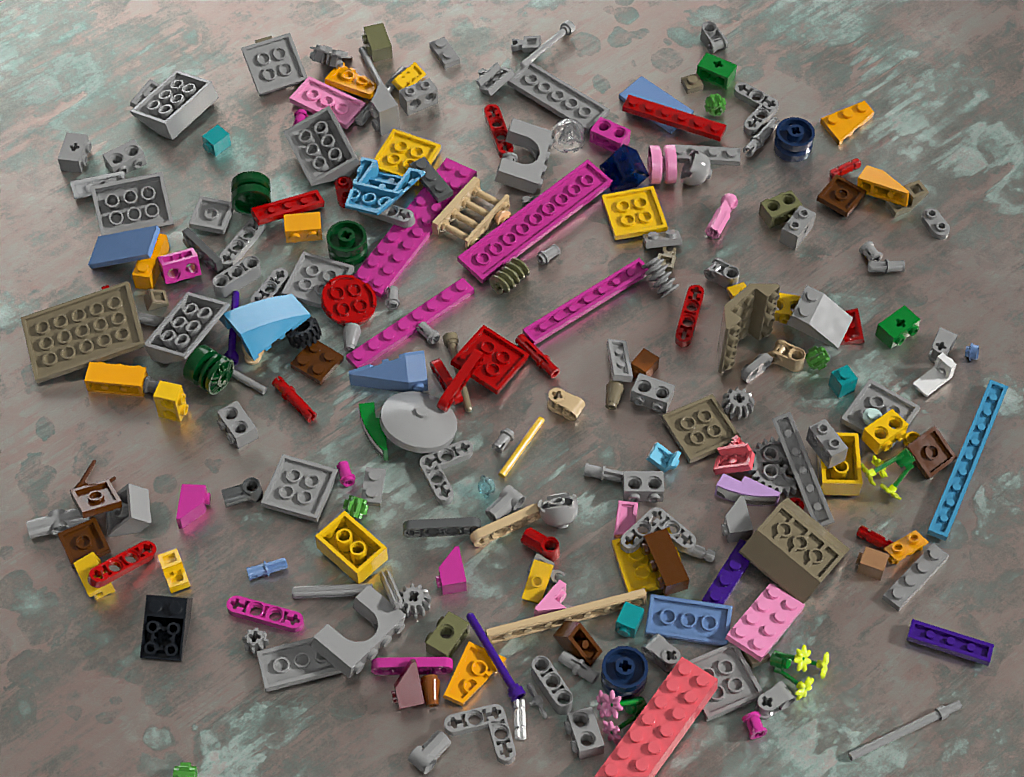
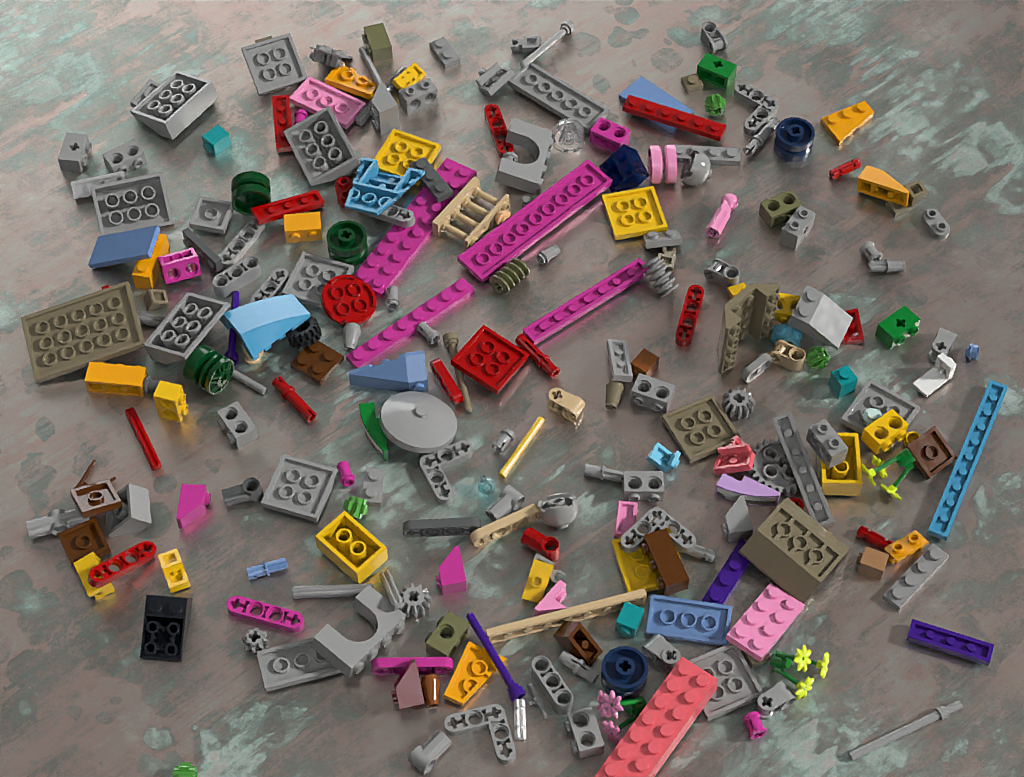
red beam [437,349,484,412] -> none
reddish brown plate [816,174,867,217] -> none
none -> red axle [125,407,162,471]
none -> red plate [272,94,293,153]
none -> medium azure bracket [771,323,802,347]

